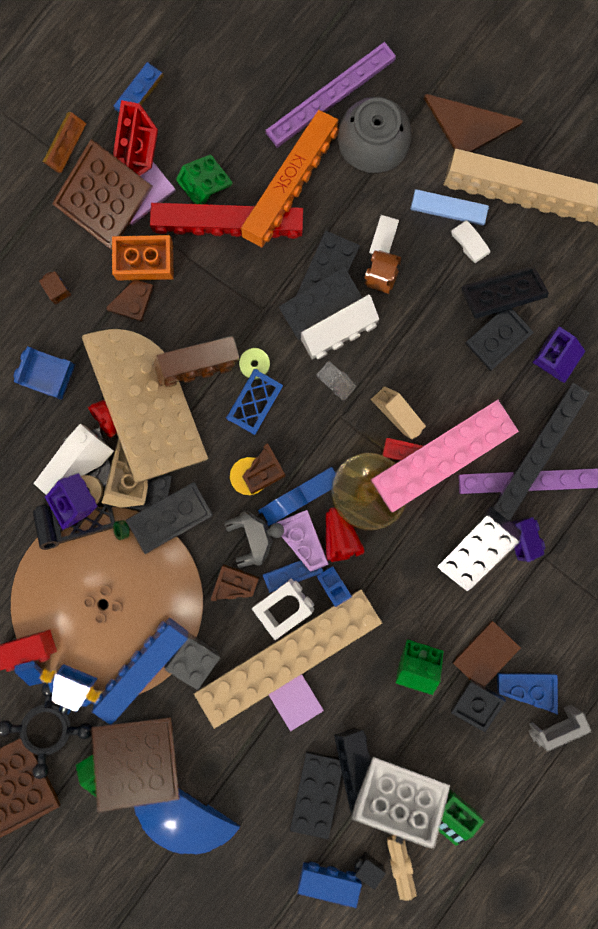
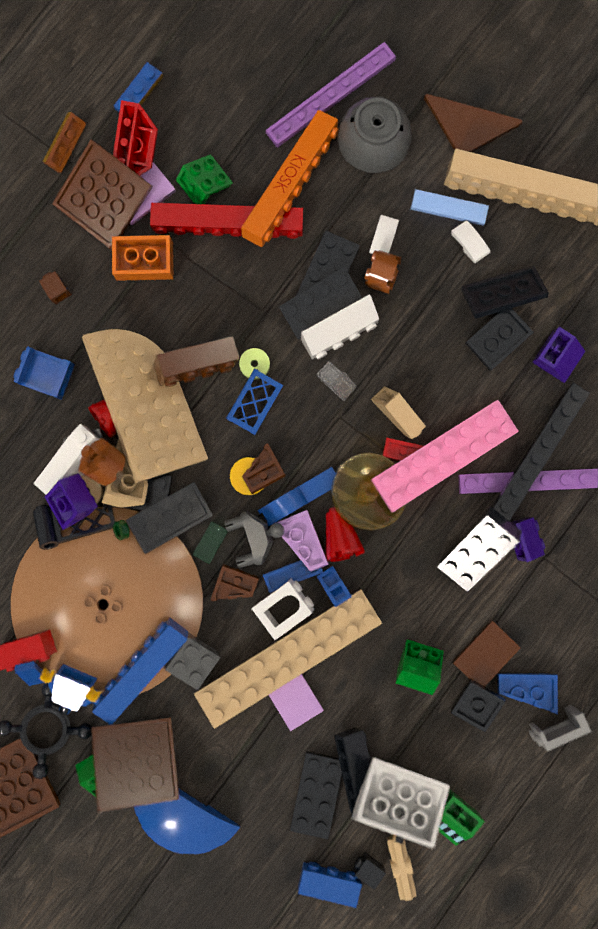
reddish brown wing [106,279,154,322] -> none
none -> dark orange brick [78,439,126,486]
none -> clear green tile [193,521,228,564]

